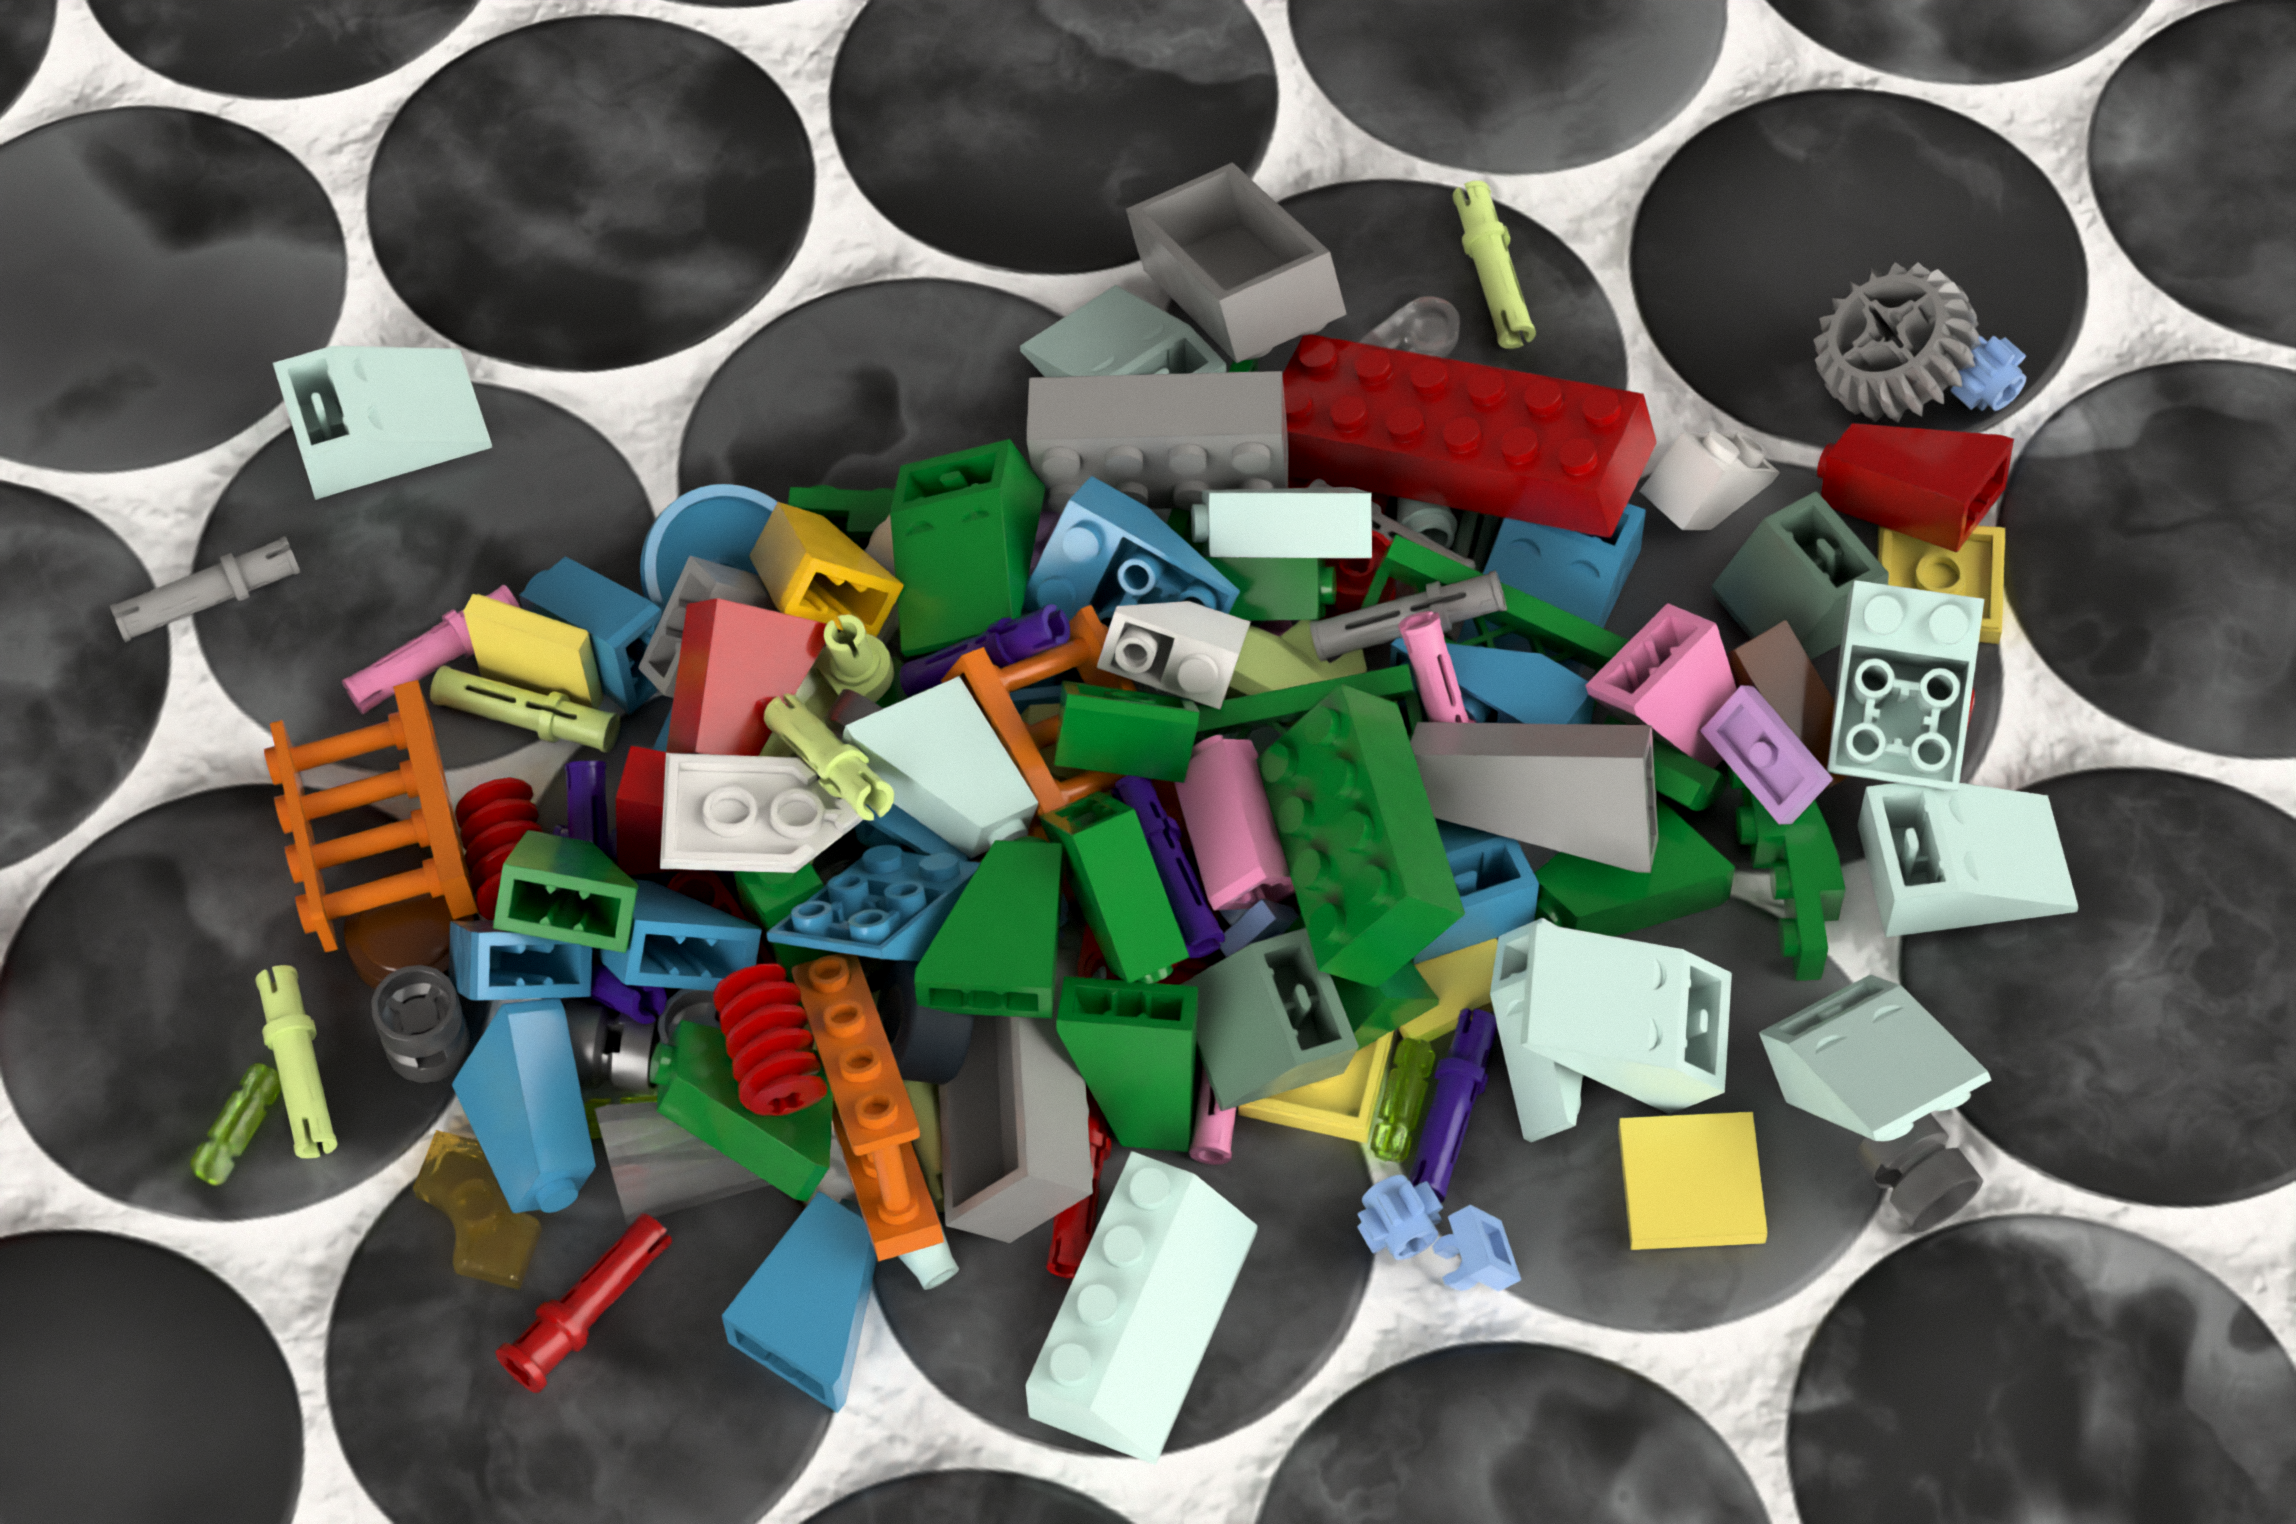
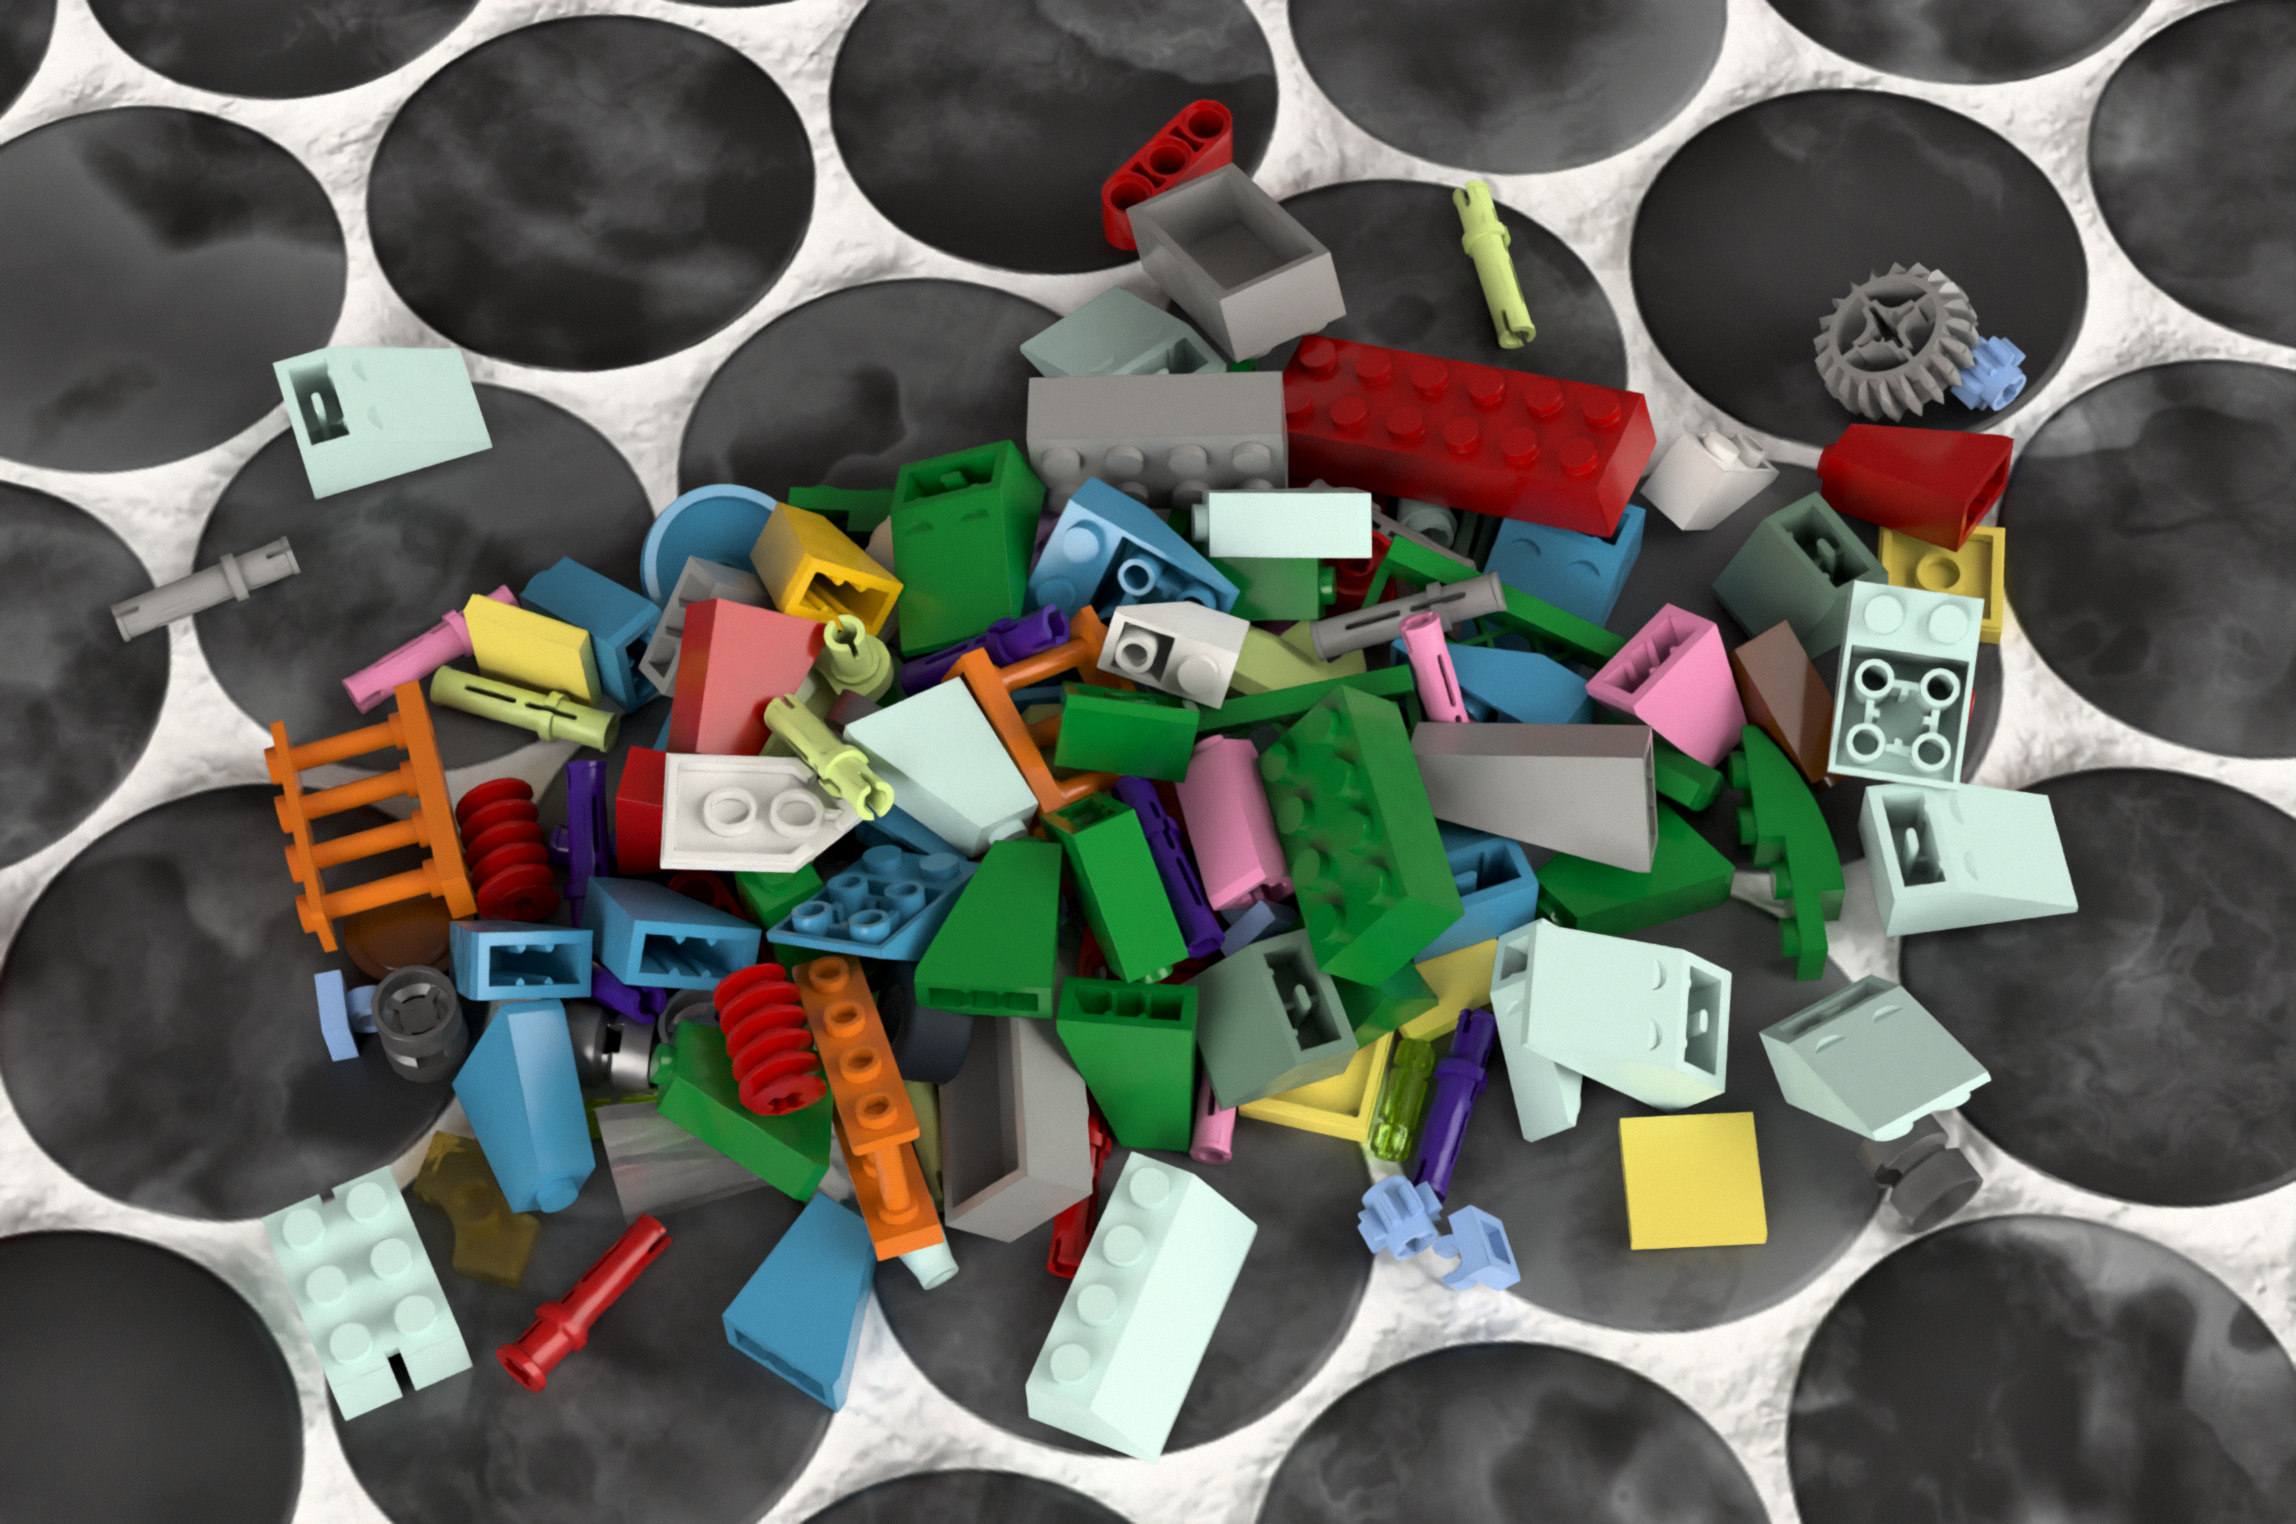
clear neon green axle [190,1062,282,1185] -> none
yellowish green pin [255,965,338,1159] -> none
green slope [493,830,639,953] -> none
clear plate [1358,296,1460,358] -> none
lavender plate [1700,685,1833,824] -> none
none -> light aqua piece [261,1165,473,1421]
none -> light blue tile [314,969,378,1062]
none -> red beam [1102,99,1233,251]

